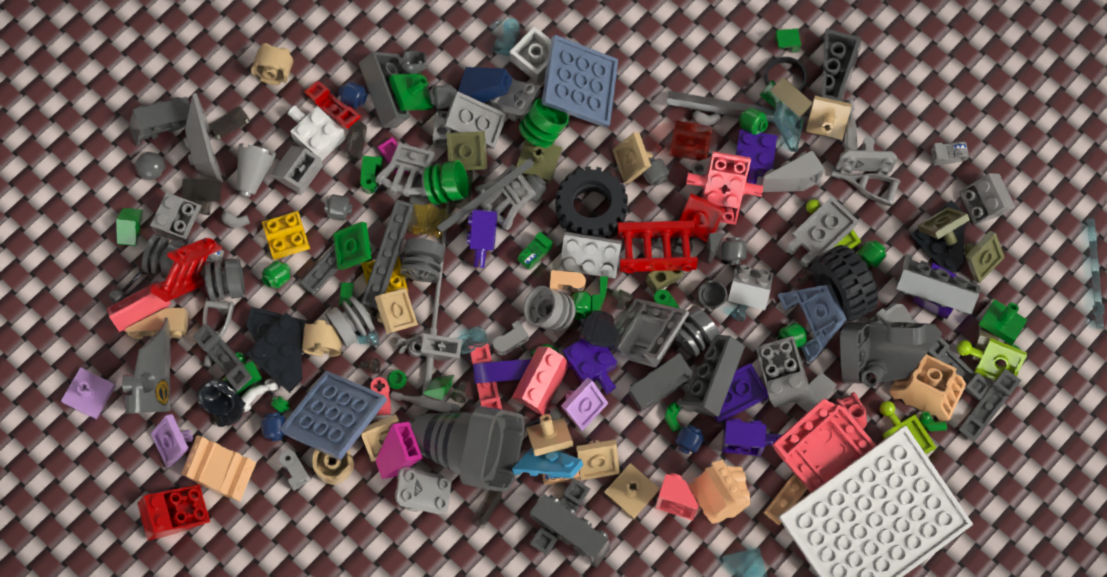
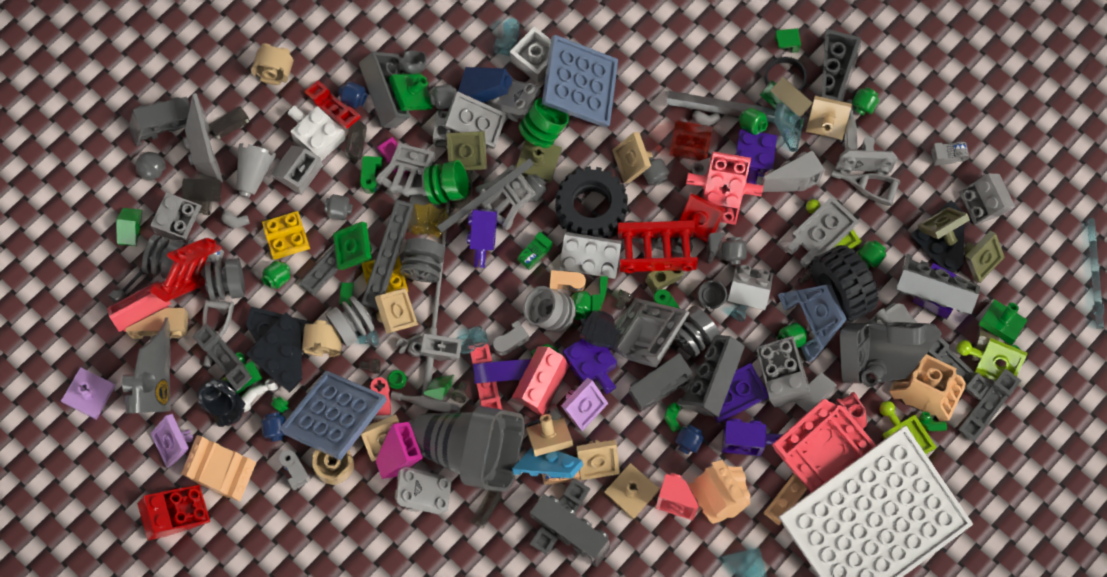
none -> green head [851,87,879,116]

